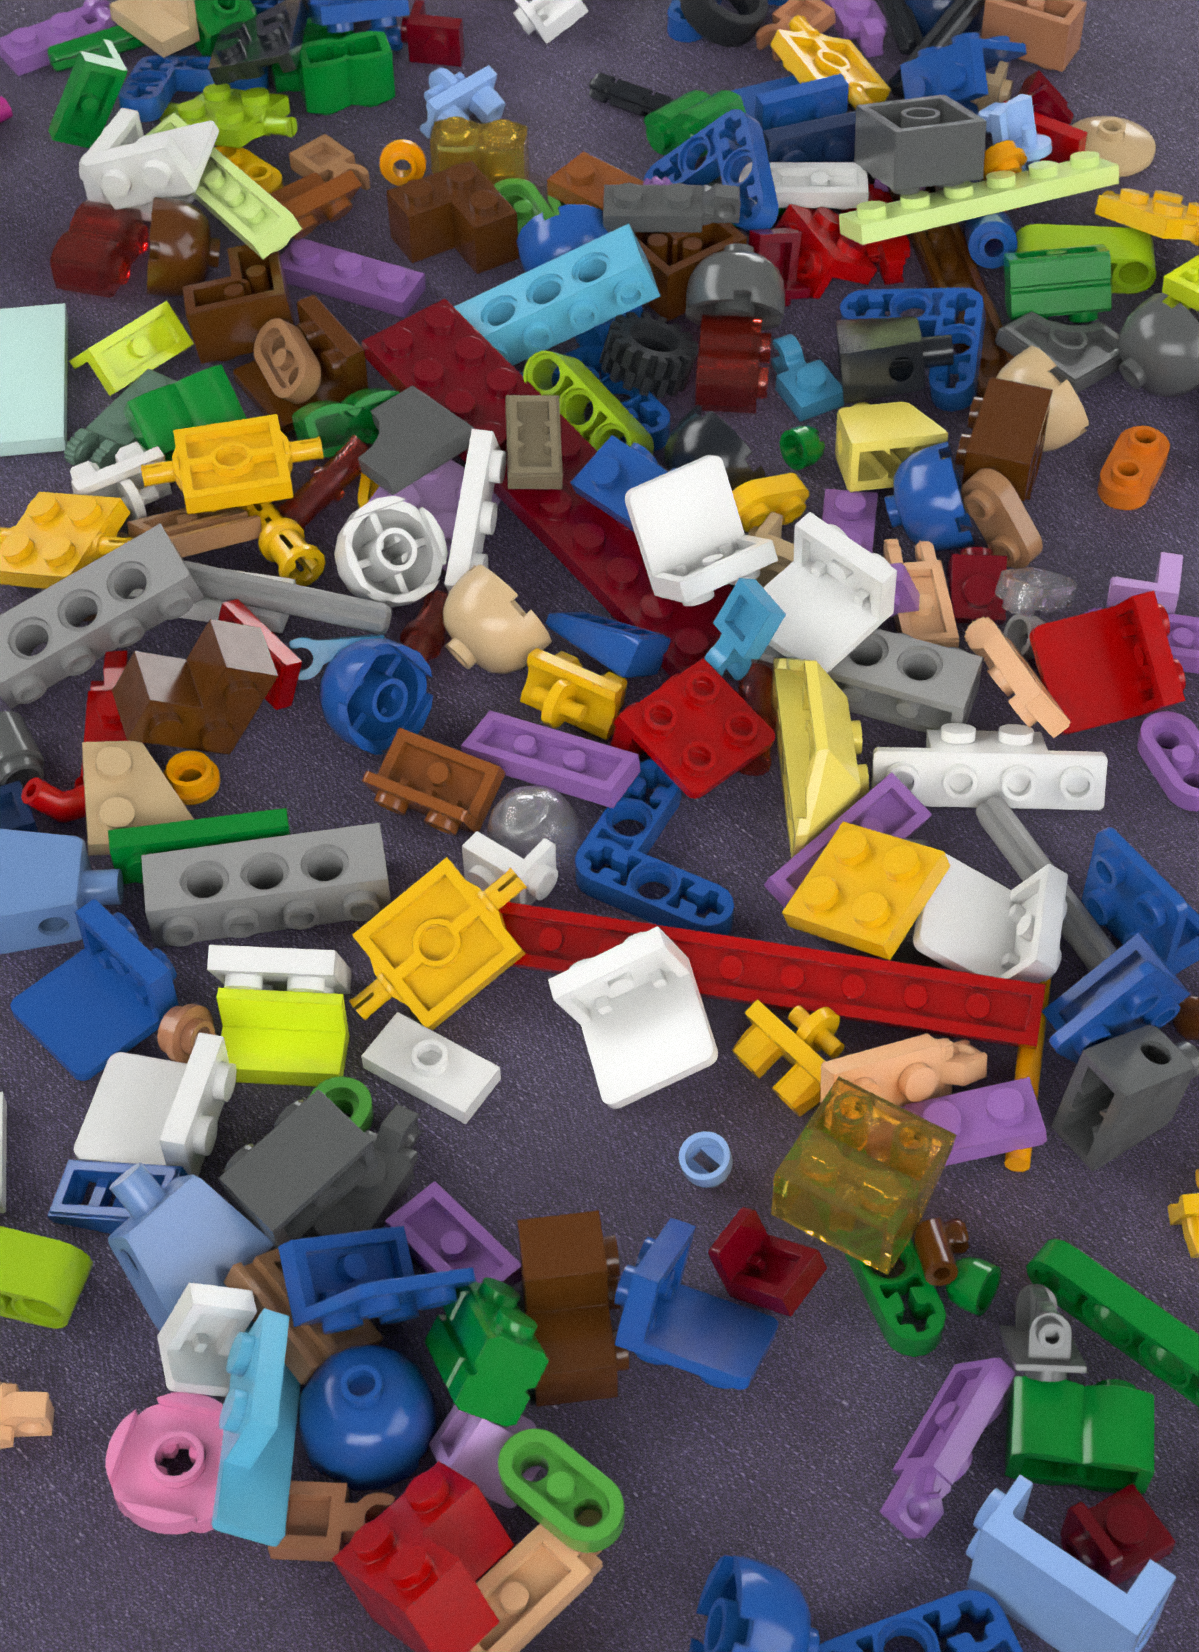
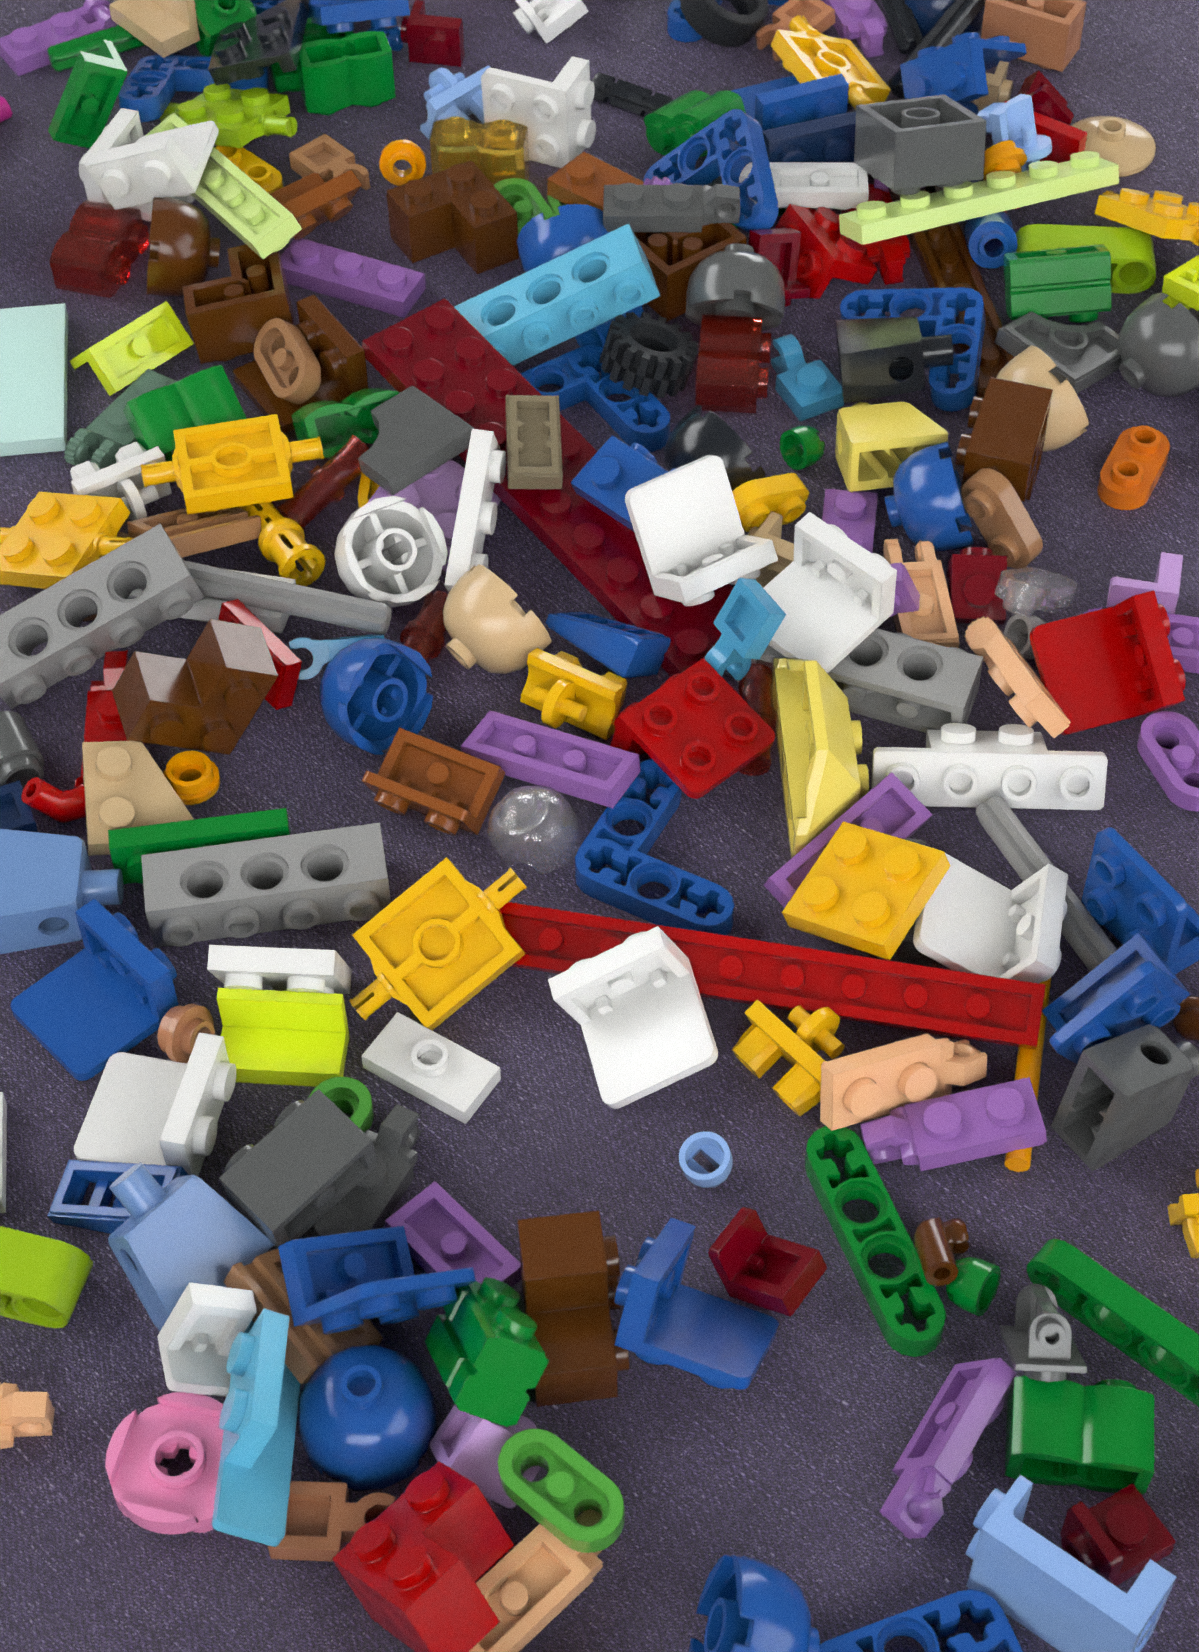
white bracket [462,831,558,905] -> none
lime beam [523,350,654,455] -> none
clear yellow slope [771,1077,956,1275] -> none
none -> white bracket [481,56,596,168]

